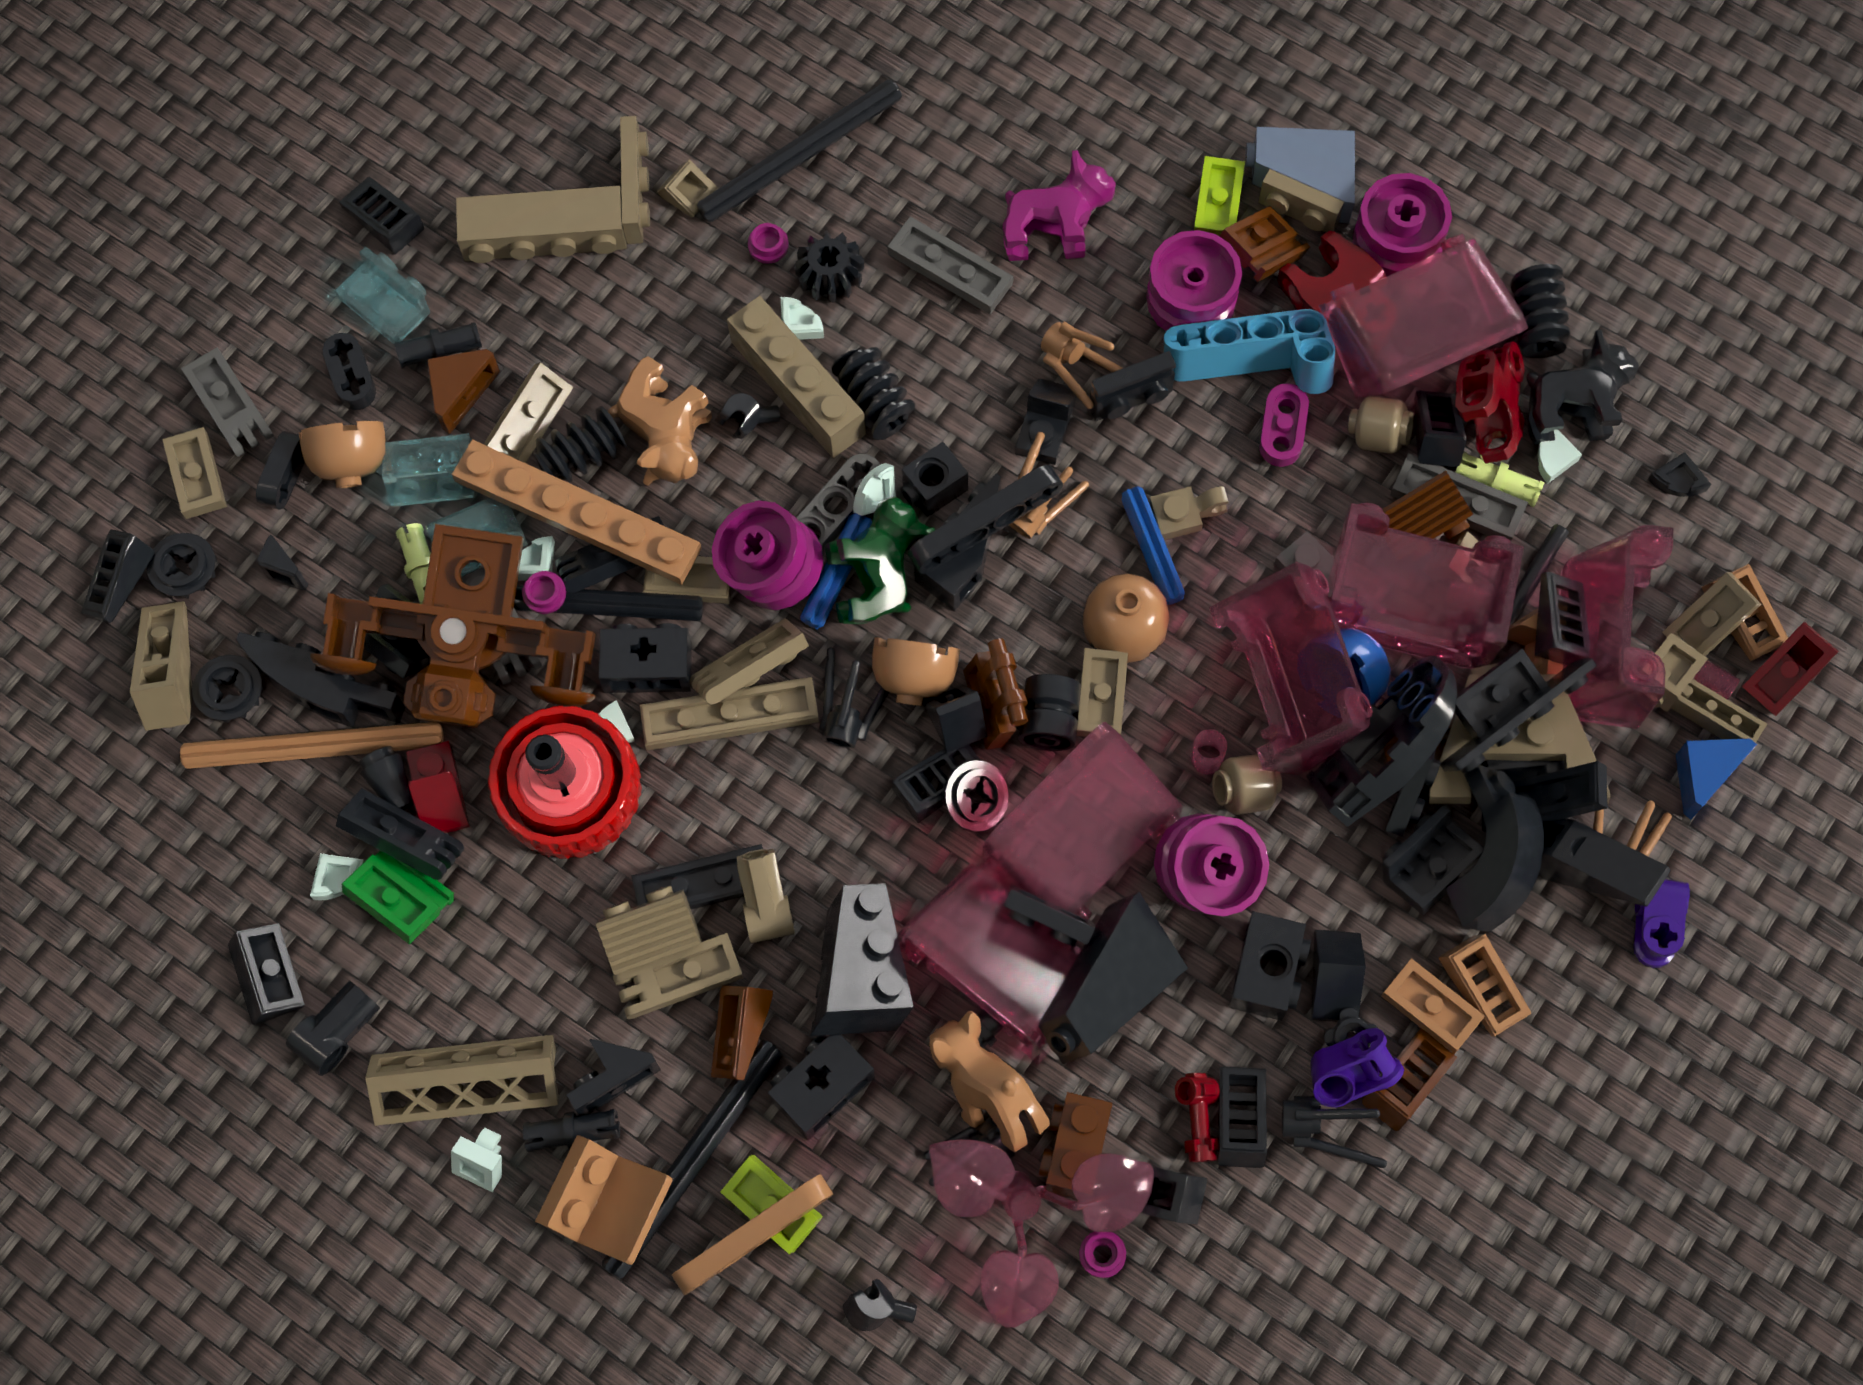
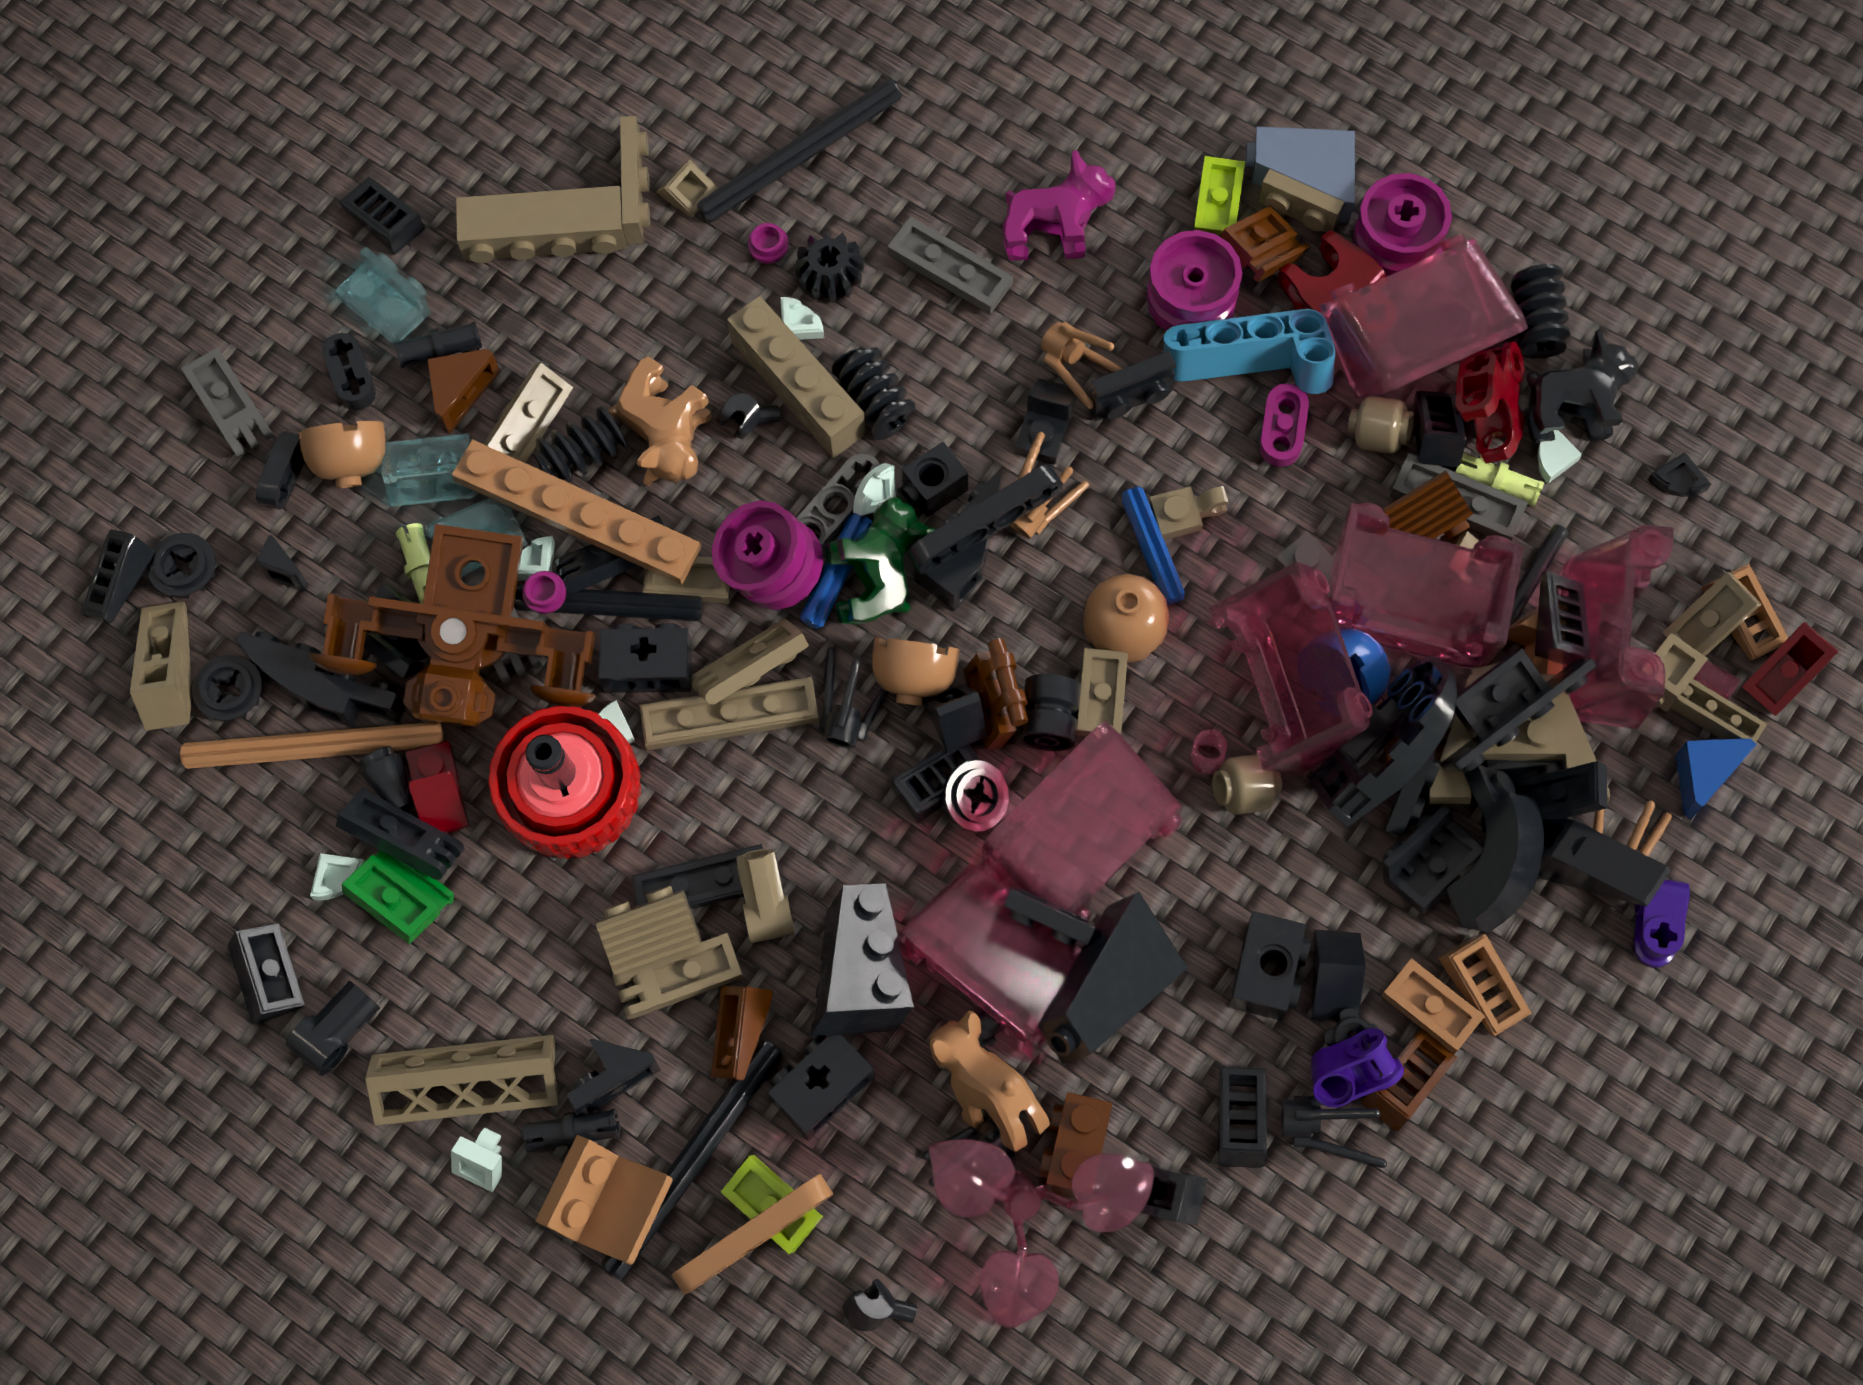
dark tan plate [162,427,227,519] -> none
magenta plate [1079,1230,1126,1279] -> none
magenta wheel [1154,813,1270,917] -> none
dark red bar [1175,1073,1220,1162] -> none

